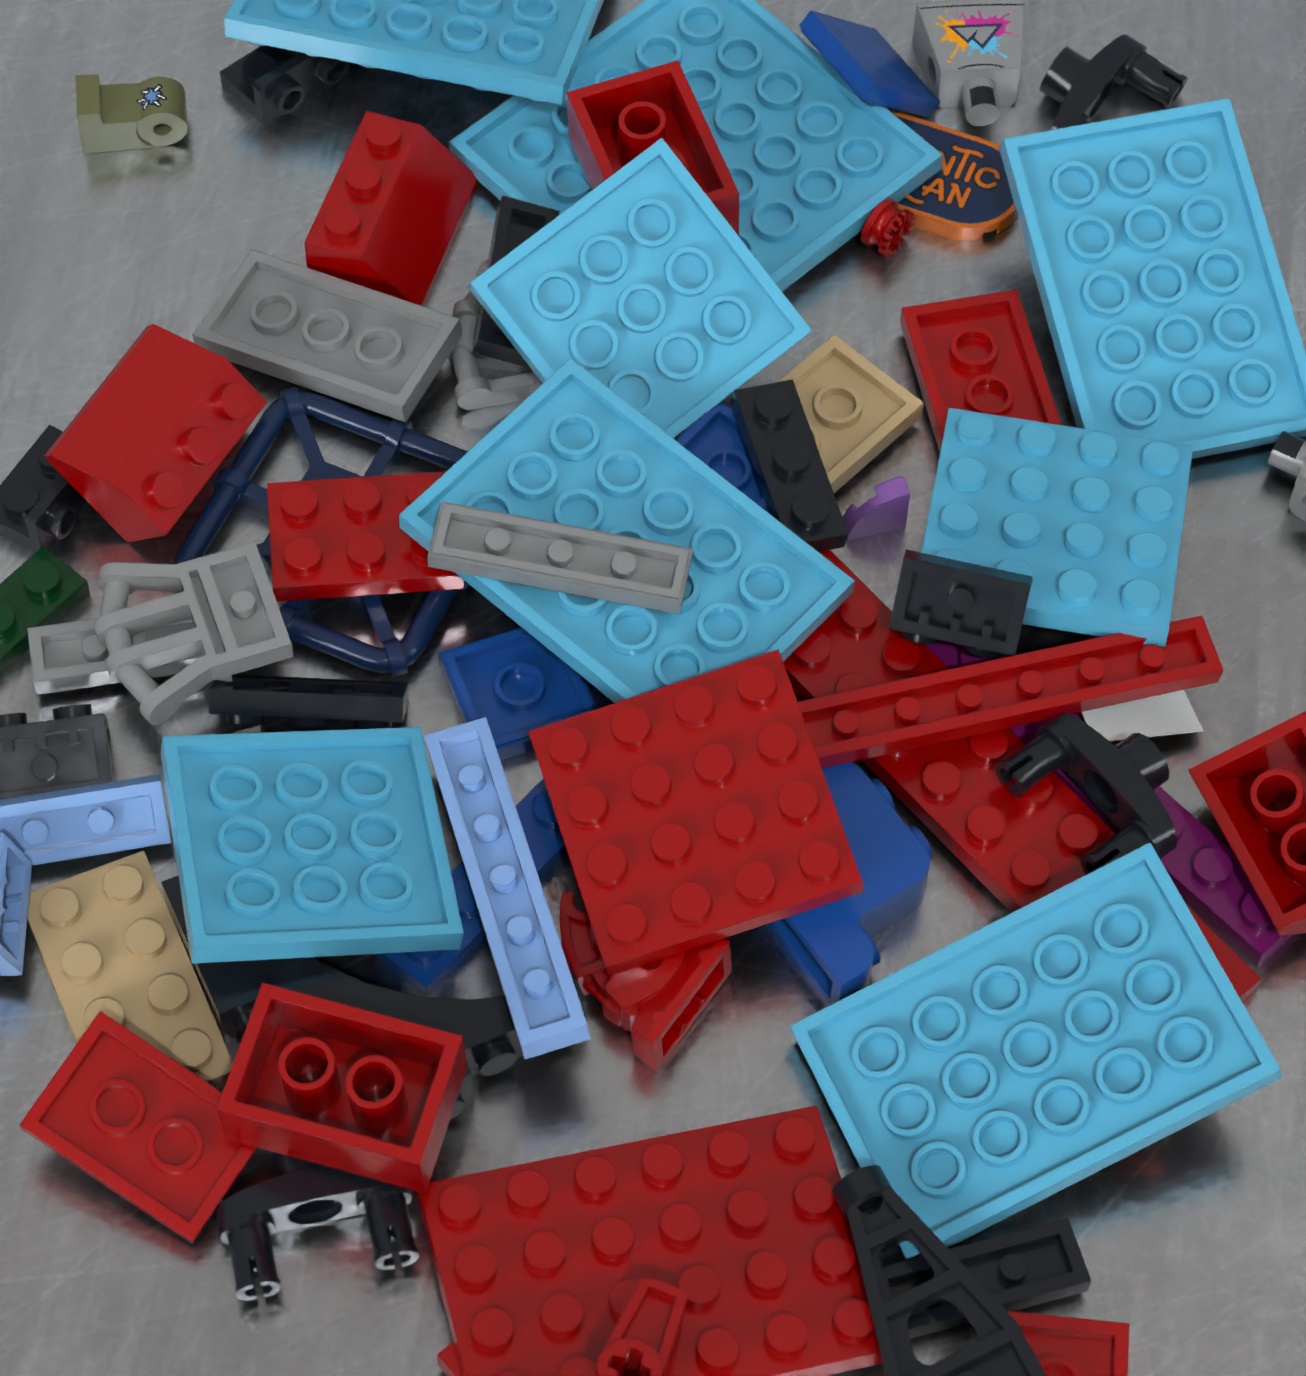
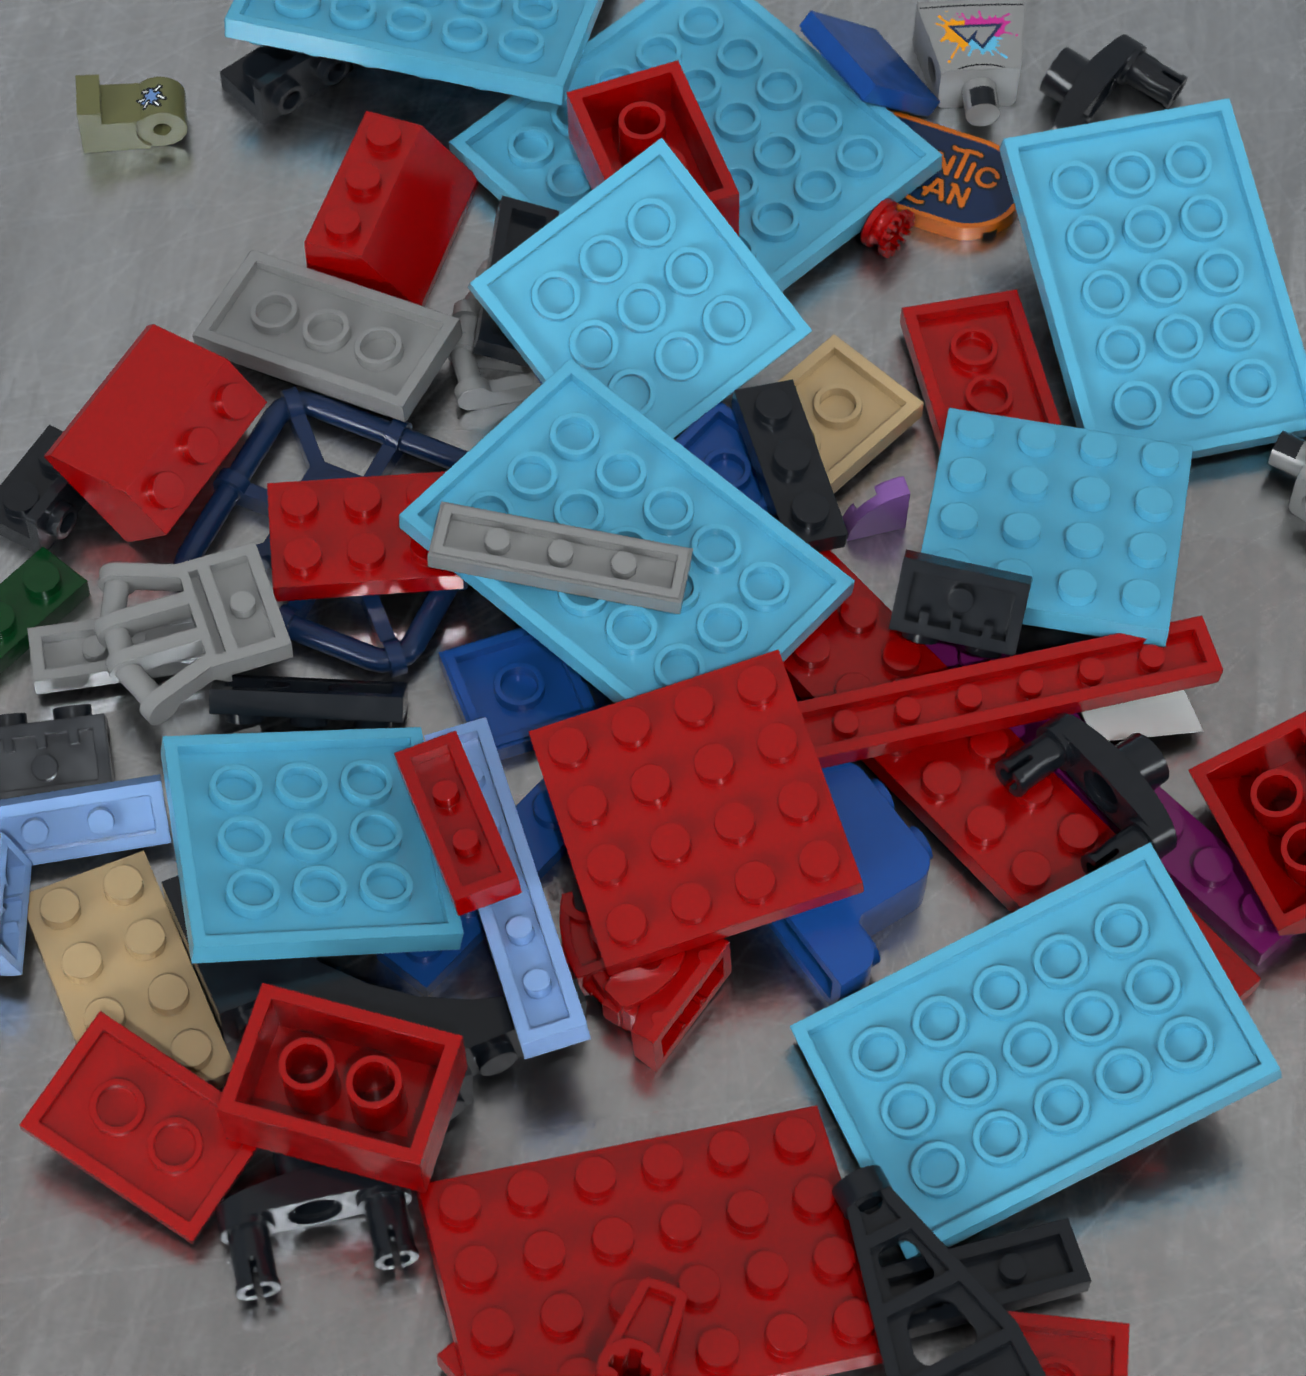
none -> red plate [394,731,522,916]

